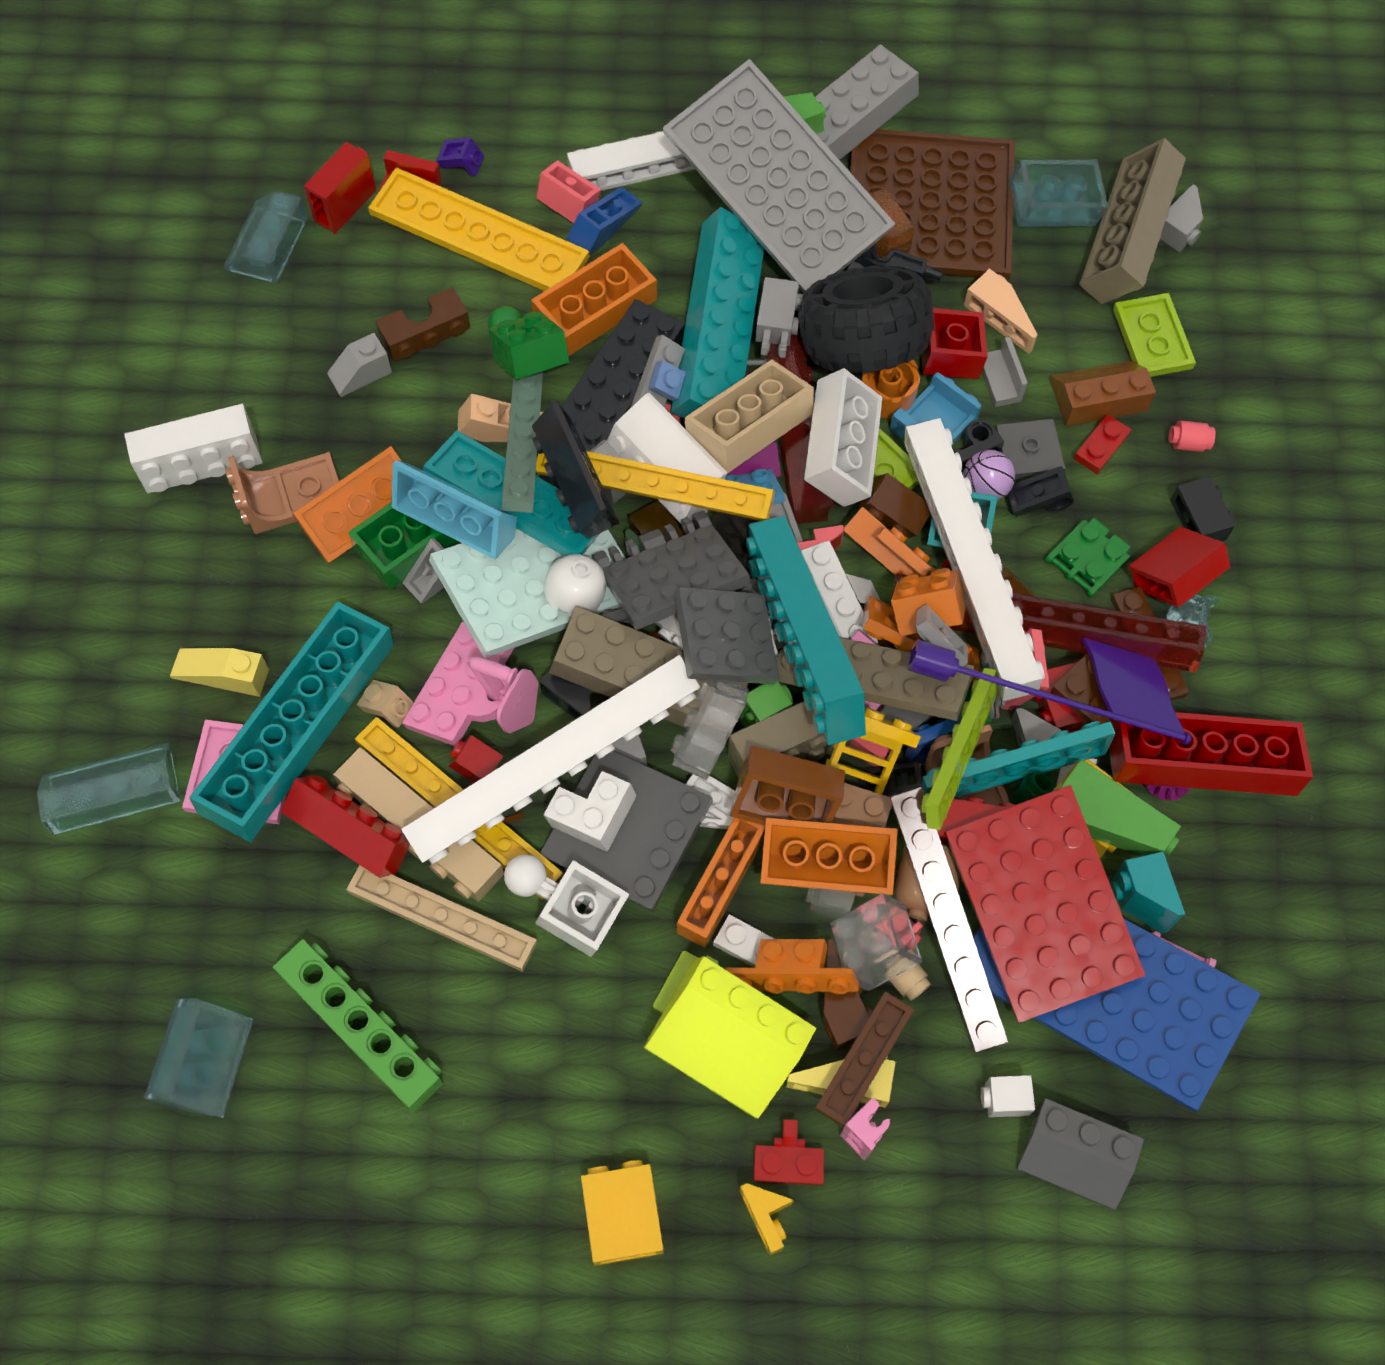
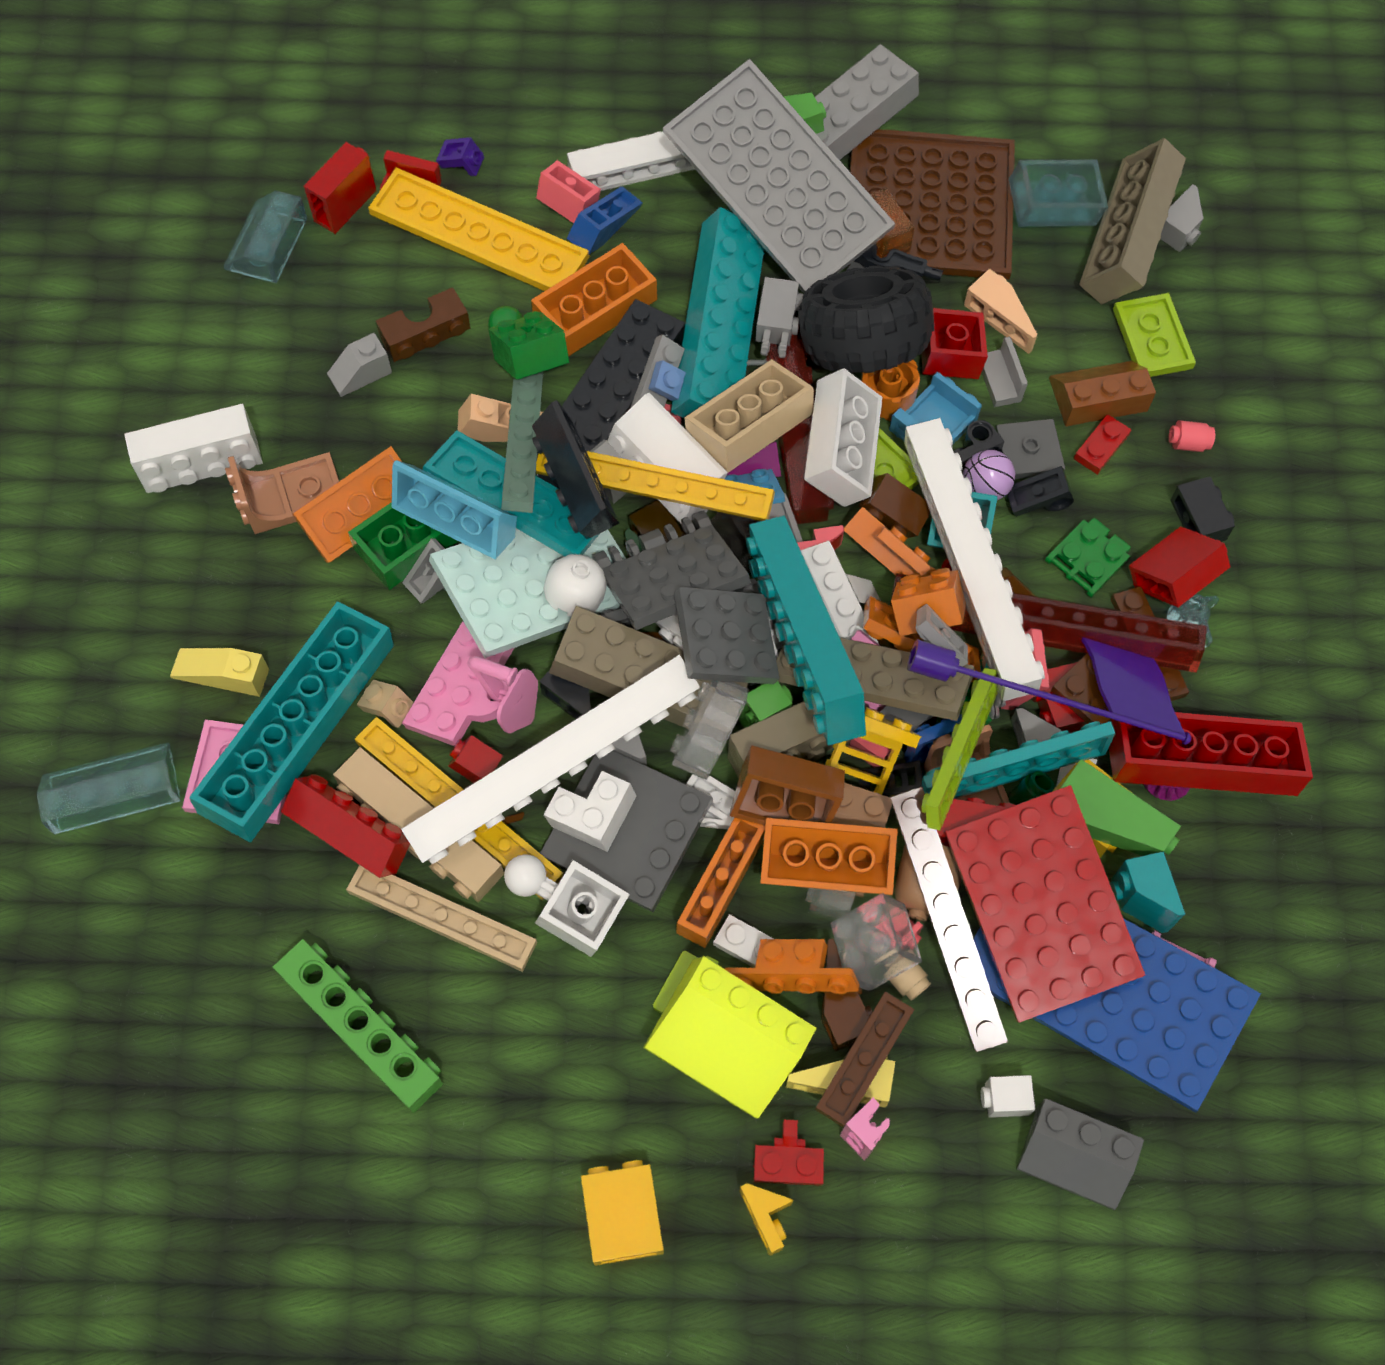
clear light blue slope [144,998,253,1118] -> none

